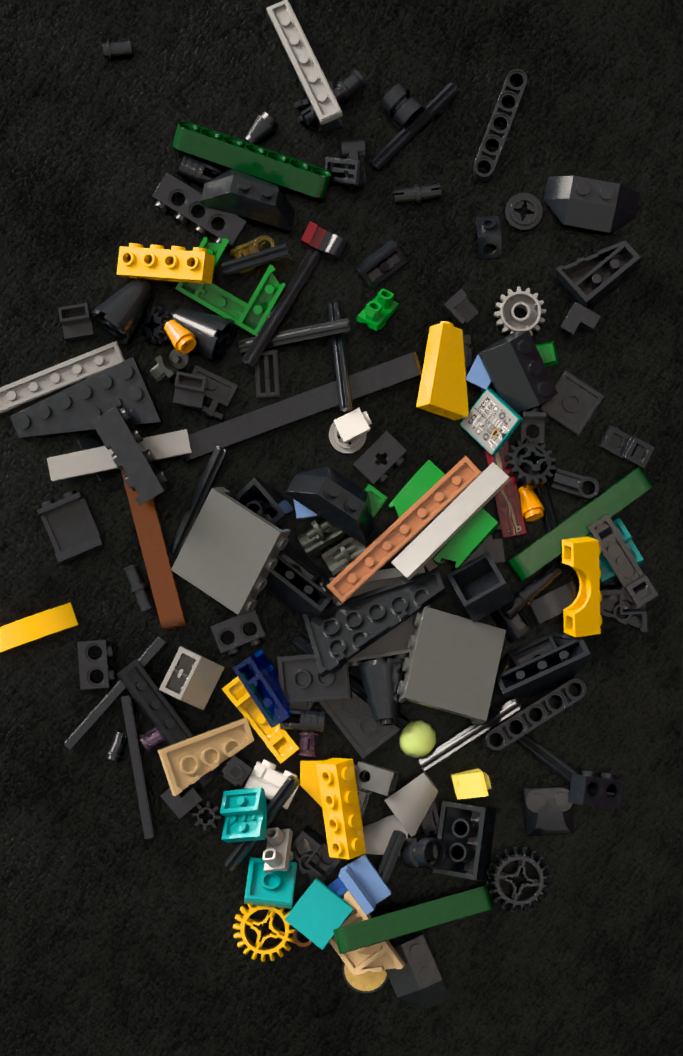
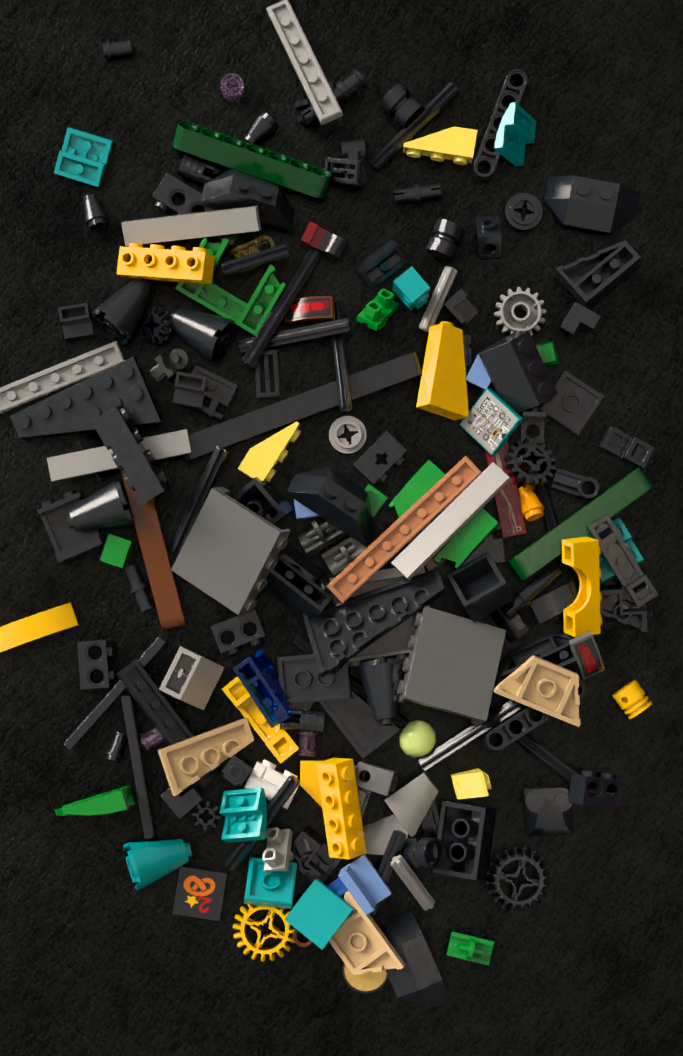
light orange cone [164,320,196,354] -> none
dark green beam [333,885,494,954] -> none
white brick [334,408,372,444] -> none
none -> teal slope [54,127,114,187]
none -> green wedge [55,785,137,816]
none -> black cone [66,480,134,532]
none -> black cone [83,194,108,231]
none -> green panel [100,534,134,569]
none -> light grey tile [121,206,261,246]
none -> teal cone [123,839,192,890]
none -> black tile [172,866,228,921]
none -> clear purple wheel [220,73,245,102]
none -> light yellow slope [238,421,301,483]
none -> slope [285,296,335,326]
none -> light grey axle [391,855,435,910]
none -> teal brick [393,266,430,311]
none -> light yellow slope [403,127,477,165]
none -> light grey axle [419,266,457,333]
none -> black wheel [426,218,465,261]
none -> green hips [446,931,494,966]
none -> teal slope [494,102,536,167]
none -> tan wing [494,655,580,727]
none -> slope [569,631,605,680]
none -> yellow piece [613,680,652,719]

